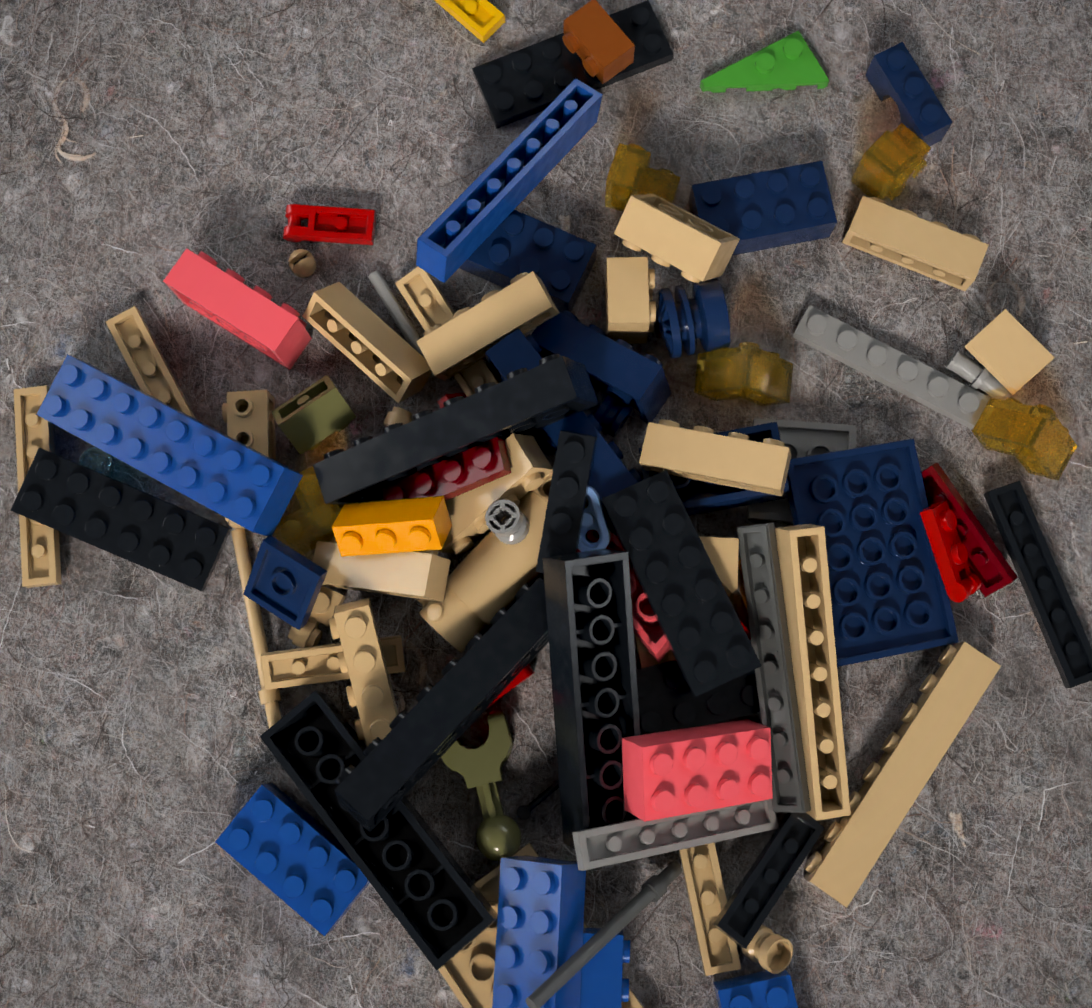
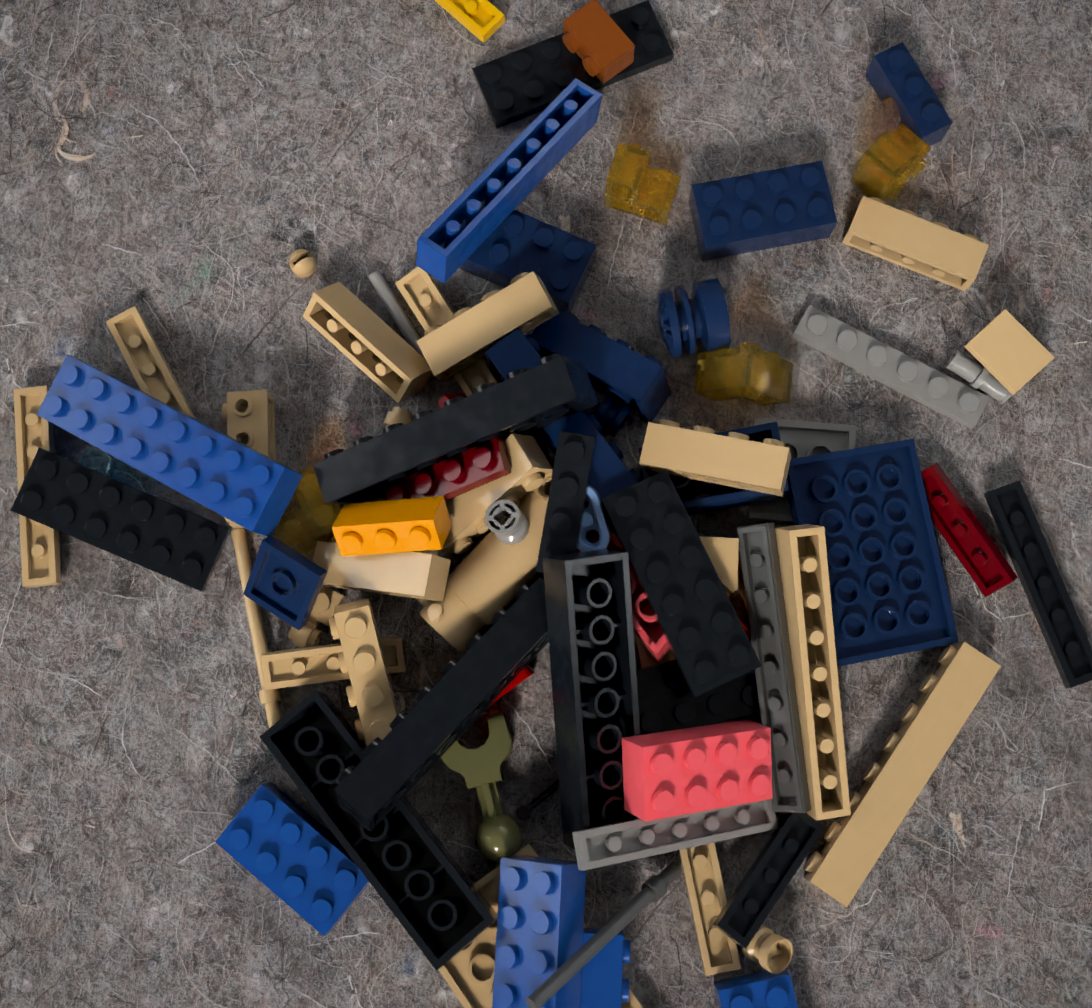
coral brick [163,248,312,370] -> none
olive brick [271,375,356,455] -> none
red plate [283,204,377,245] -> none
tan brick [605,257,656,344] -> none
tan brick [614,194,740,283] -> none
bright green wing [700,31,829,93] -> none
red plate [920,500,981,603] -> none
clear yellow brick [972,398,1077,480] -> none

